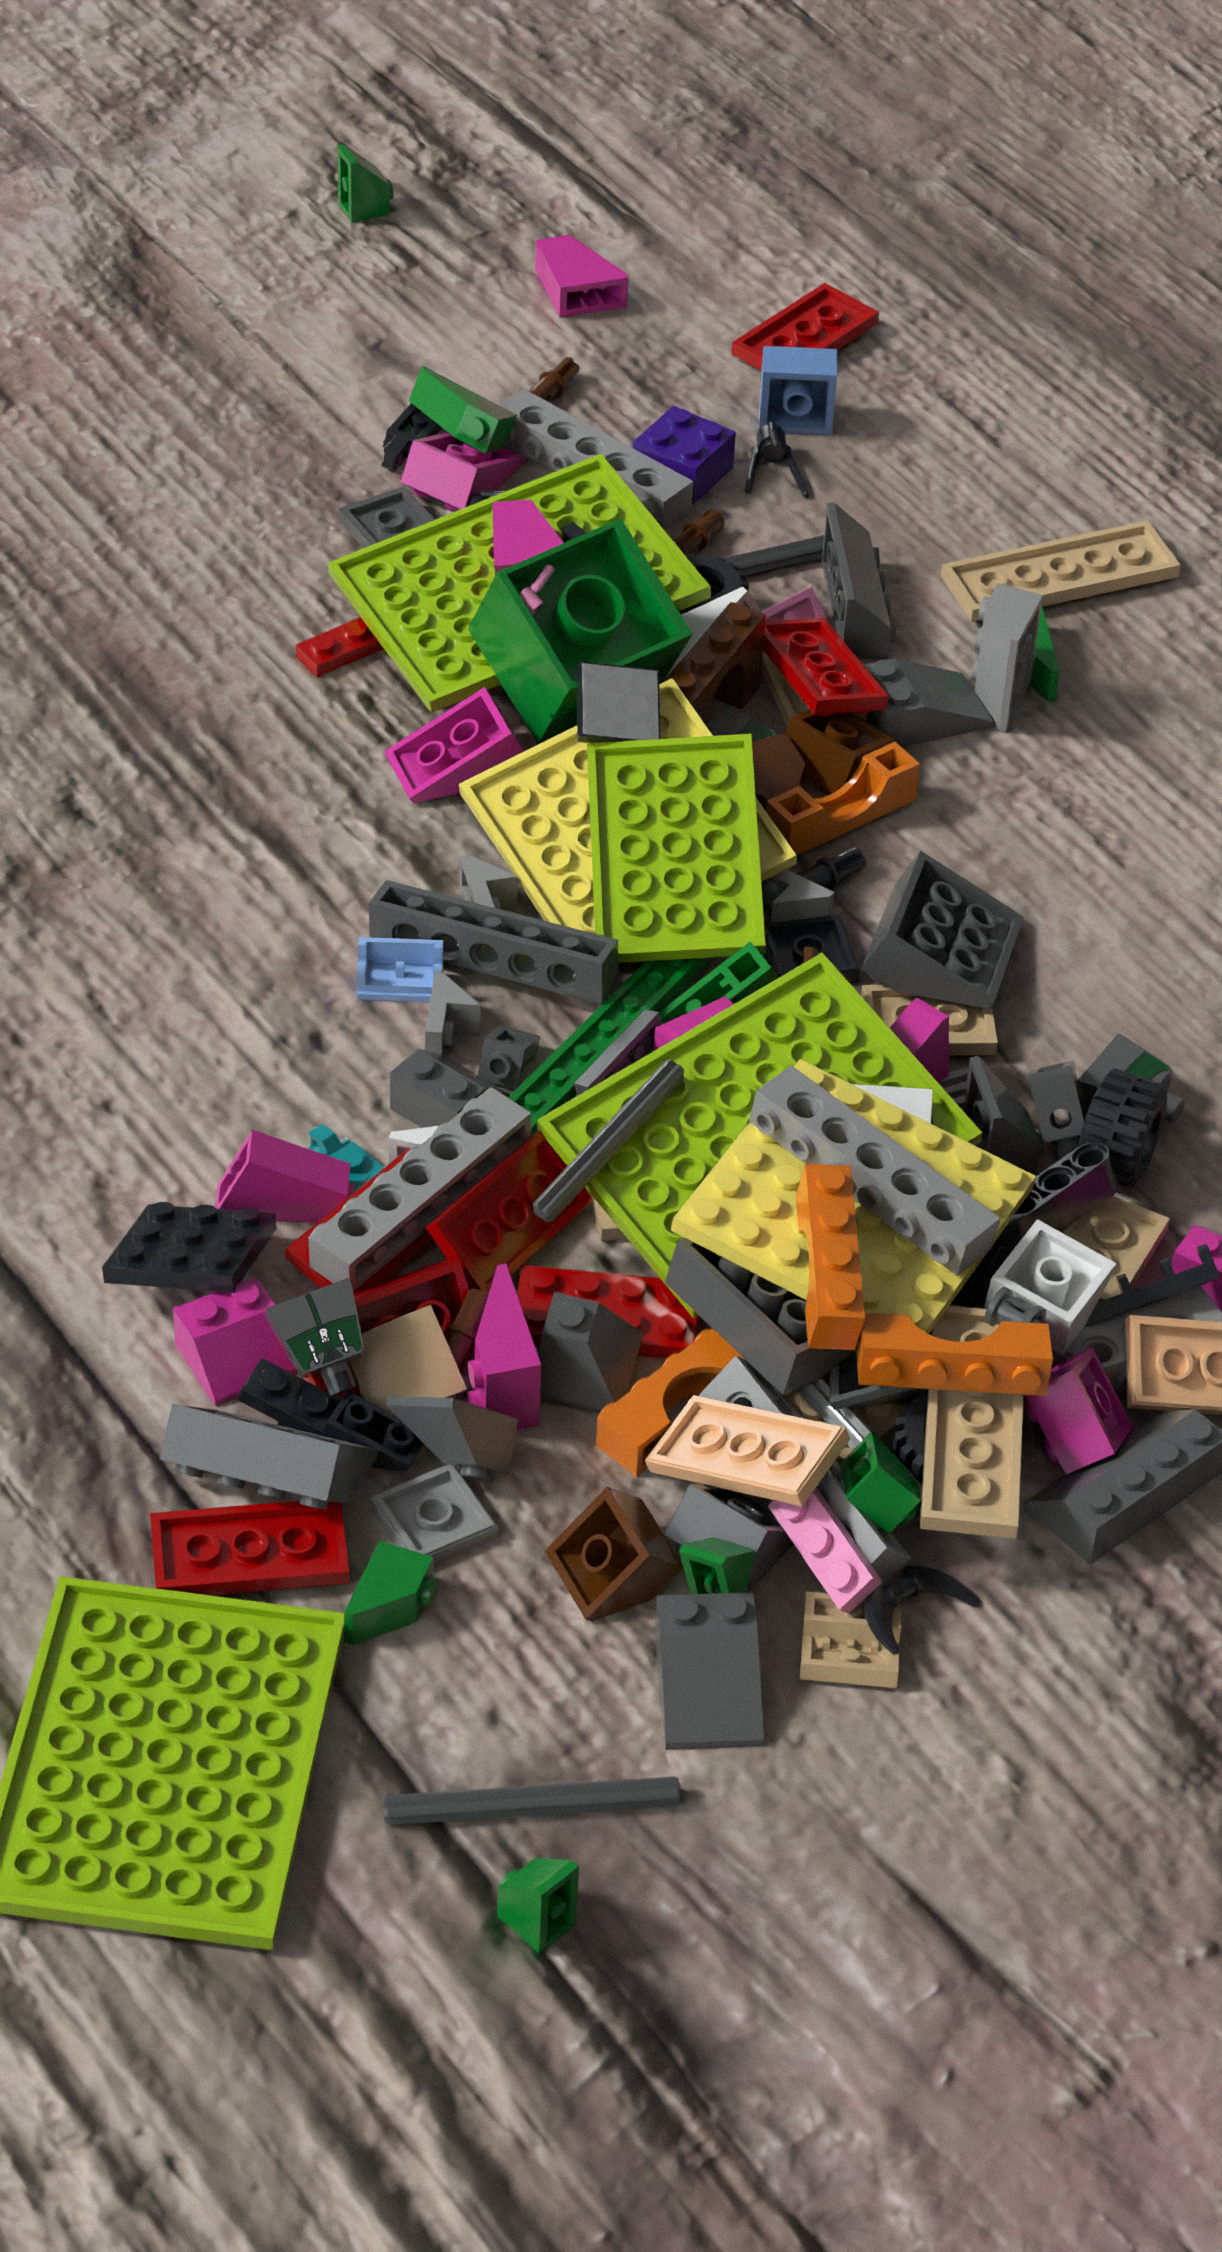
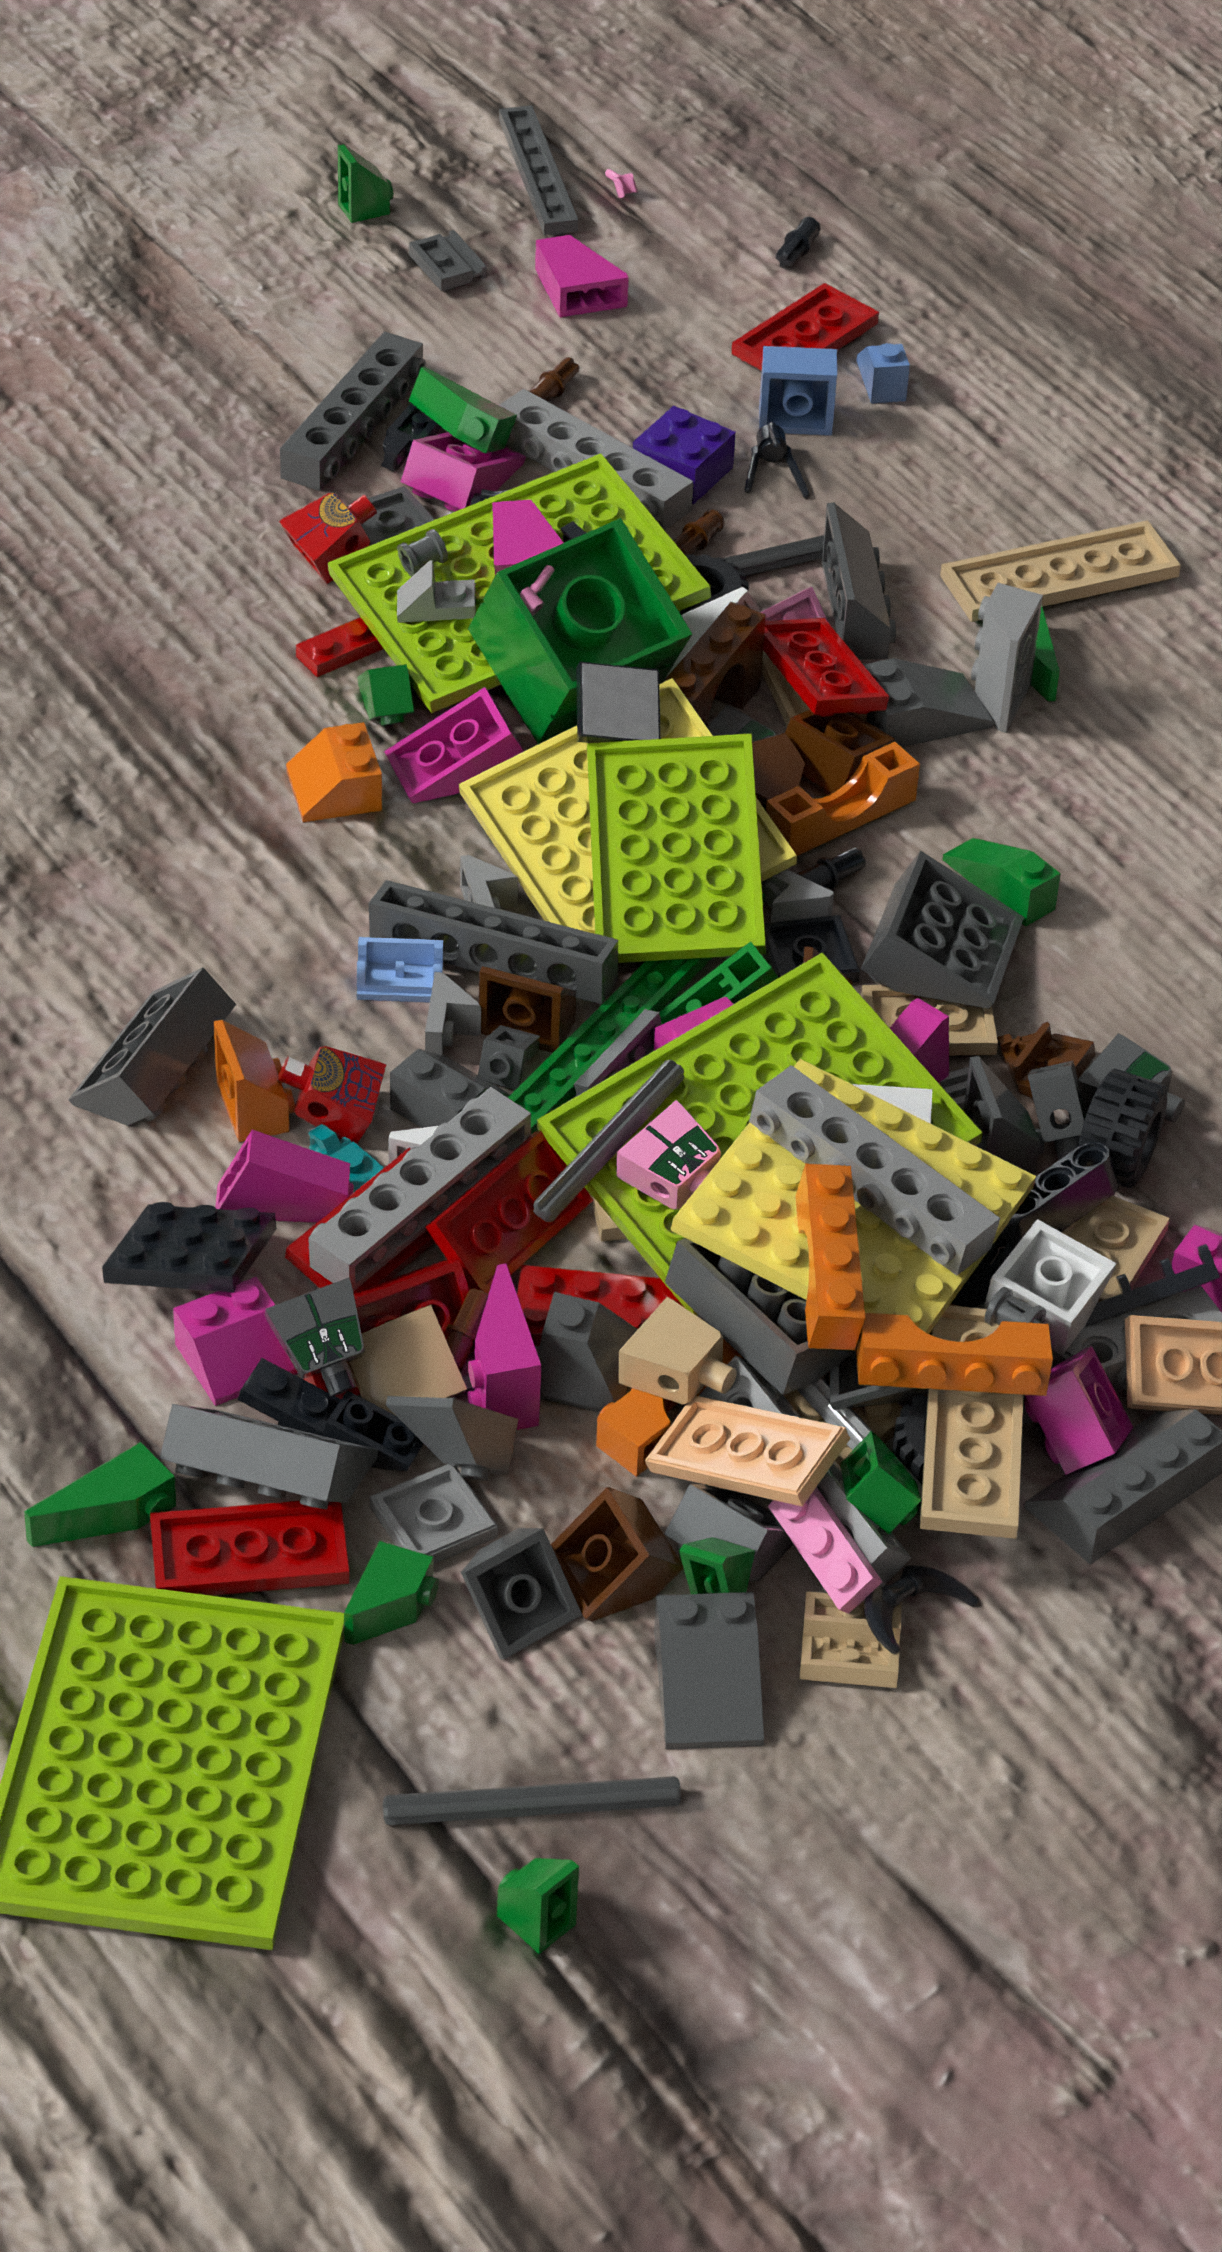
none -> green slope [24,1442,176,1547]
none -> dark grey slope [68,967,237,1126]
none -> orange slope [214,1020,295,1142]
none -> red torso [278,1046,386,1144]
none -> red torso [279,493,377,584]
none -> dark grey brick [280,331,426,491]
none -> orange slope [286,722,382,822]
none -> green slope [357,664,414,726]
none -> dark grey bush [397,529,448,577]
none -> light grey slope [397,560,476,623]
none -> dark grey plate [409,230,487,291]
none -> dark grey slope [461,1528,582,1660]
none -> reddish brown slope [479,966,577,1053]
none -> dark grey plate [499,105,578,235]
none -> bright pink hand [605,169,638,198]
none -> bright pink torso [616,1100,721,1209]
none -> tan torso [619,1297,737,1404]
none -> black axle [775,217,821,268]
none -> medium blue slope [856,343,910,404]
none -> green slope [942,838,1061,927]
none -> reddish brown slope [997,1022,1096,1099]

